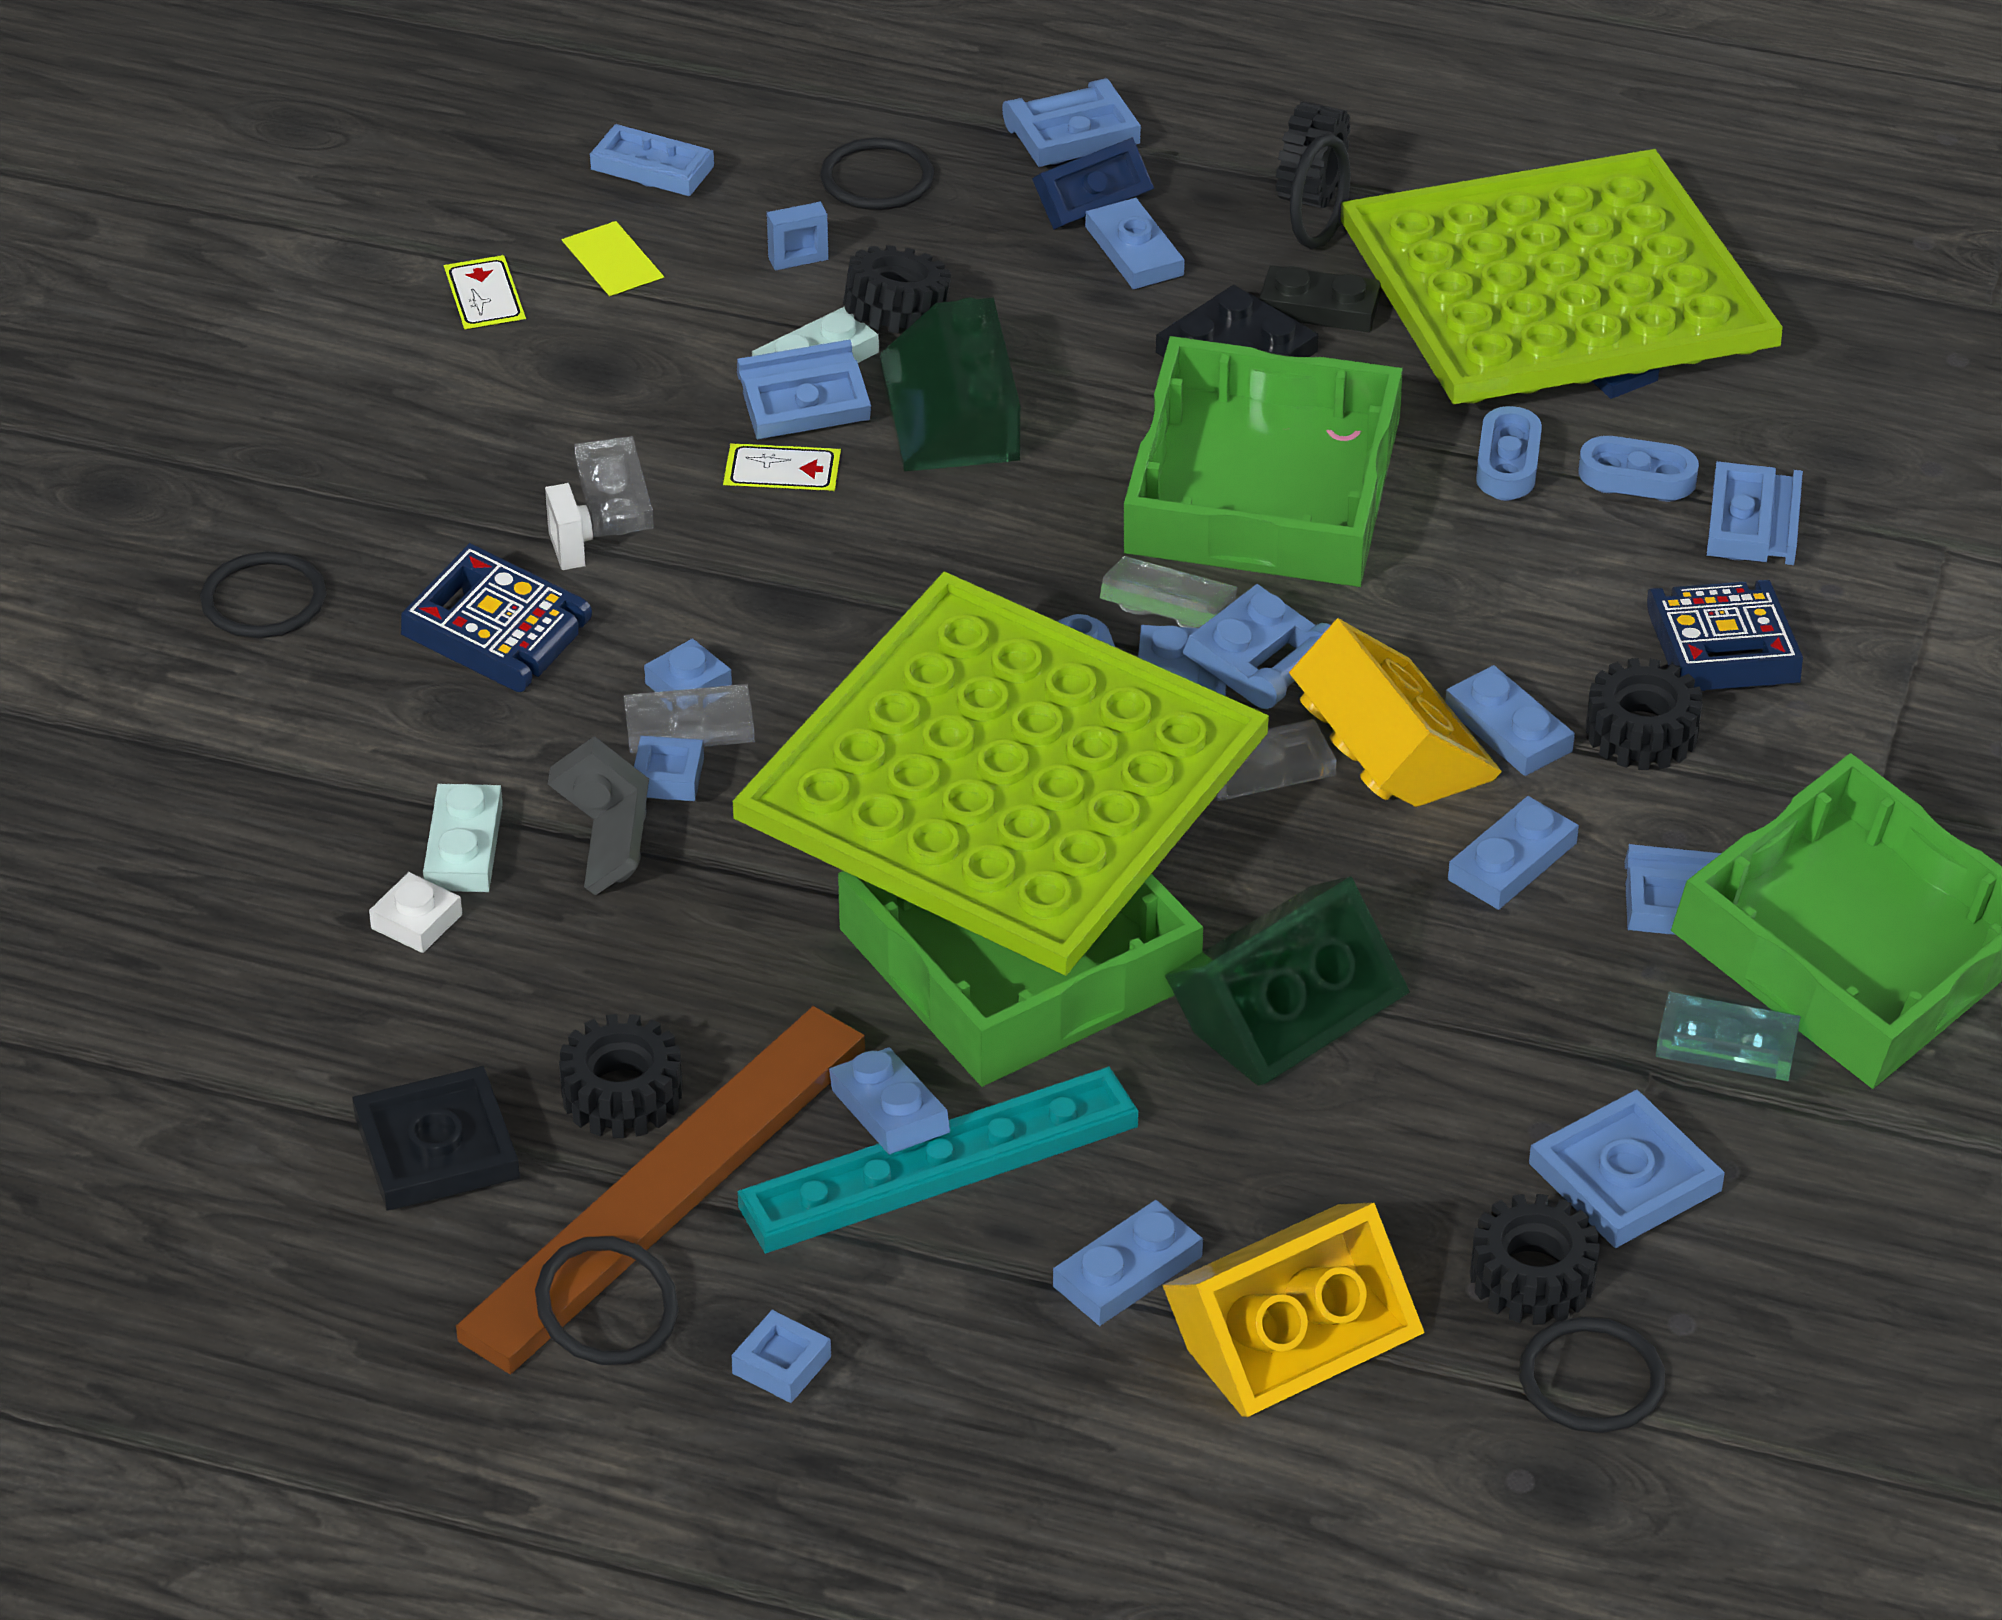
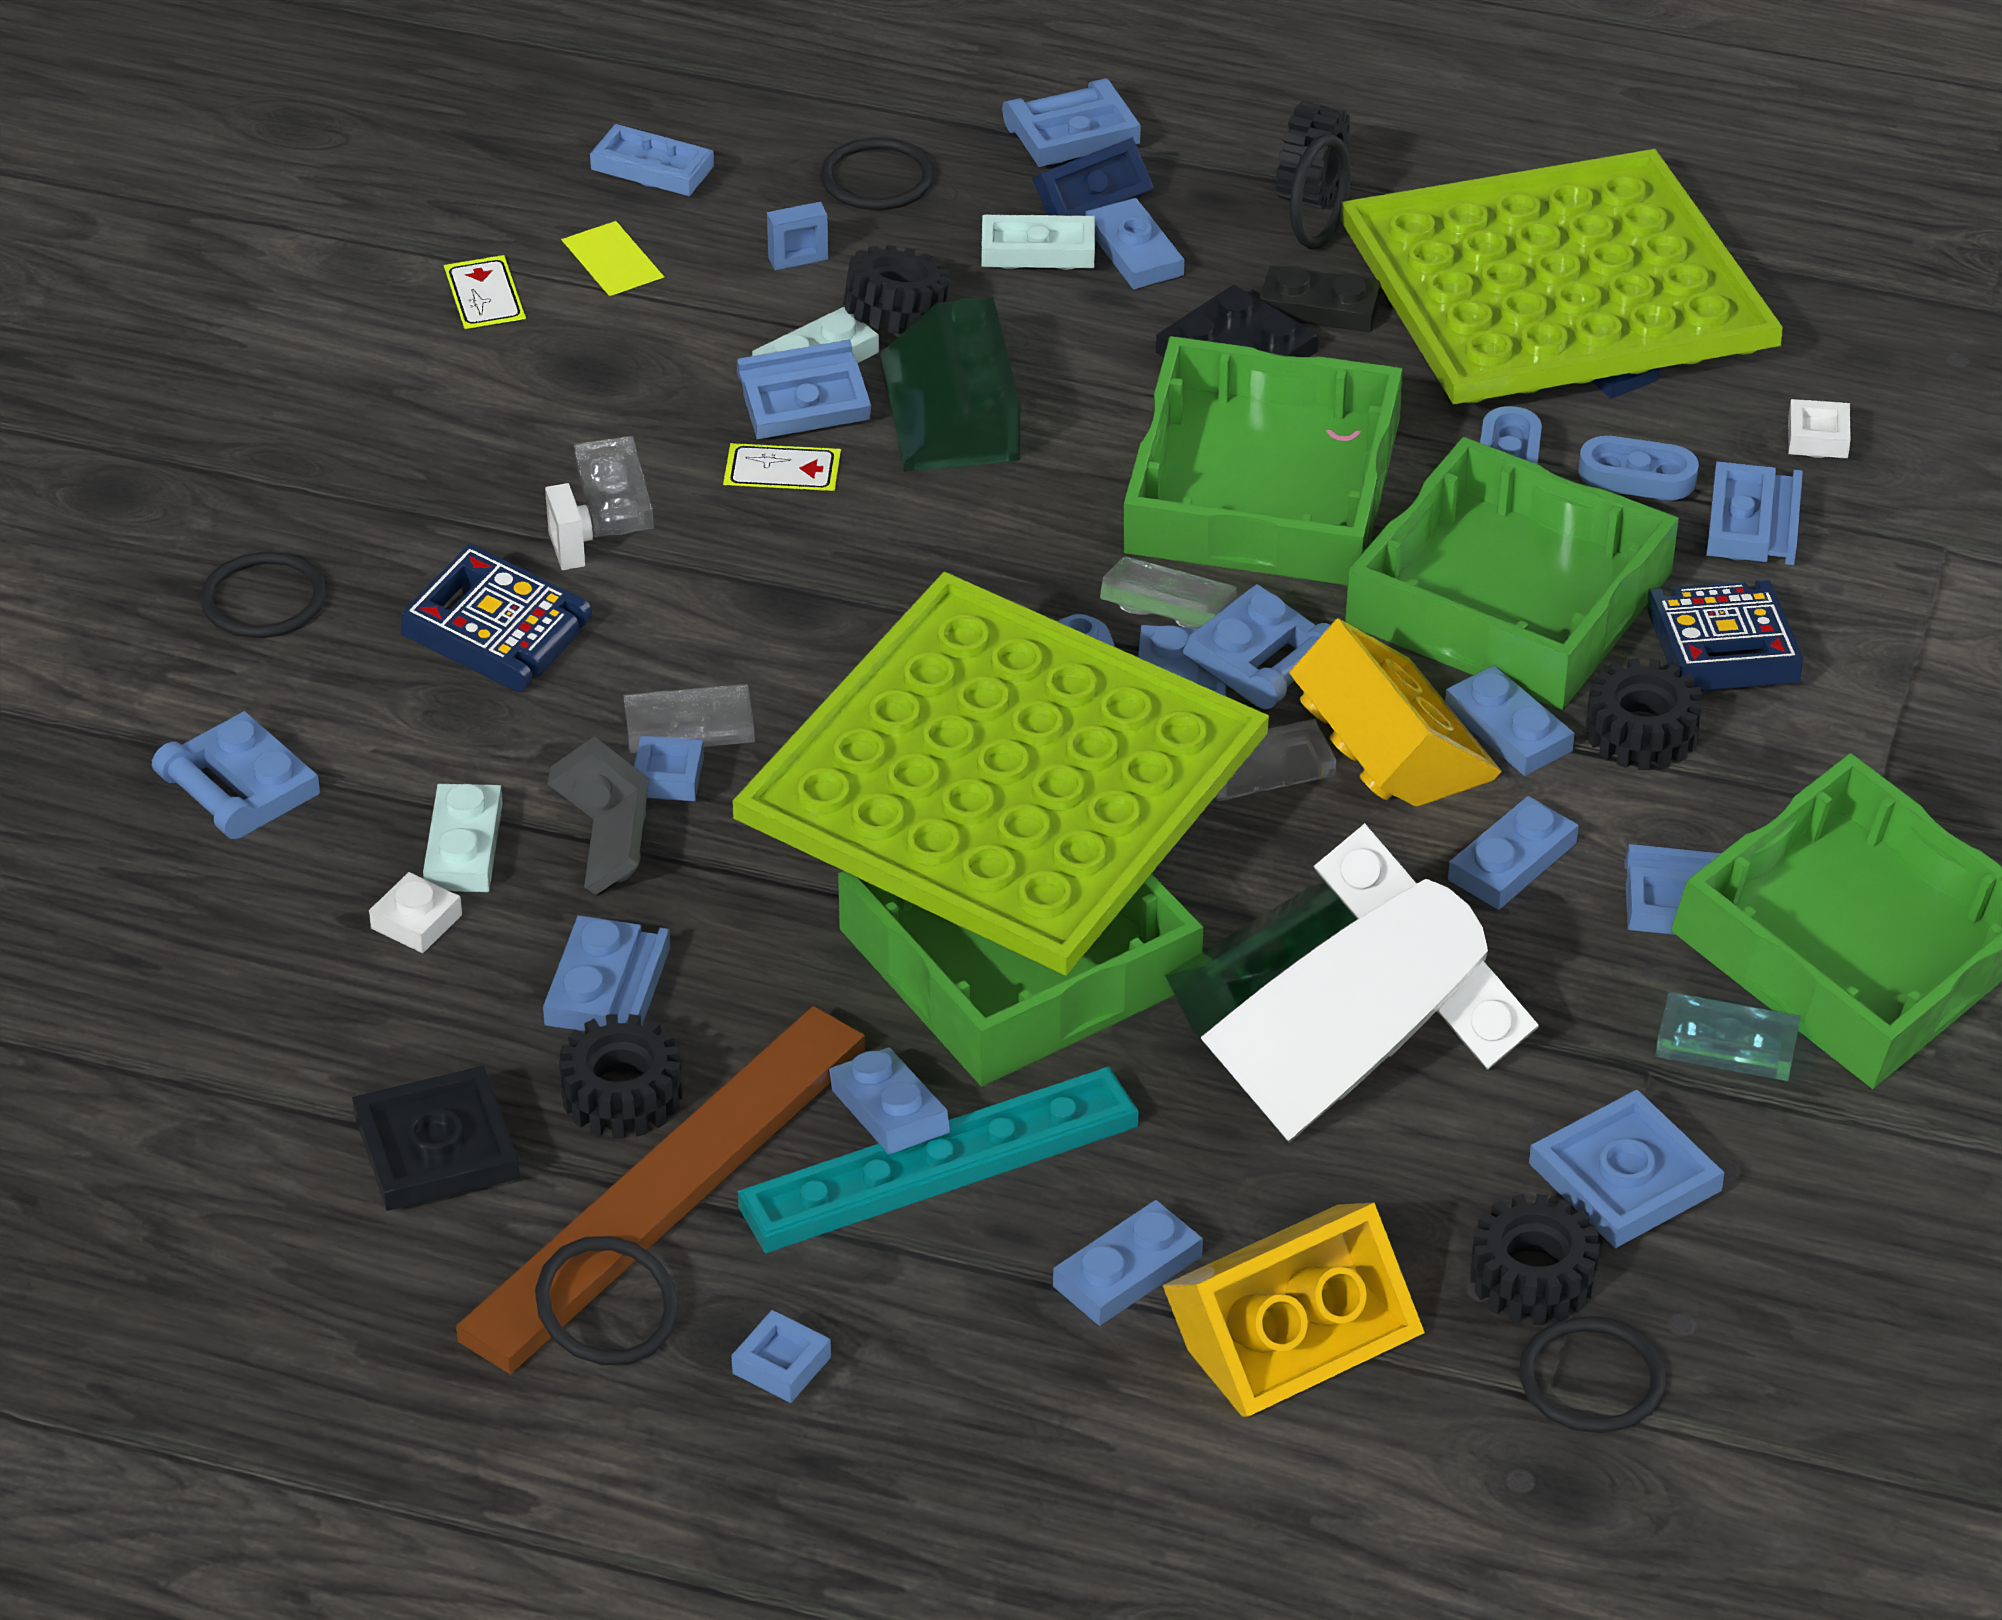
medium blue plate [644,638,732,715] -> none
none -> medium blue plate [152,711,320,839]
none -> medium blue plate [543,915,670,1031]
none -> light aqua plate [982,215,1095,270]
none -> white slope [1201,823,1539,1143]
none -> bright green tile [1345,437,1679,711]
none -> white plate [1788,399,1851,458]

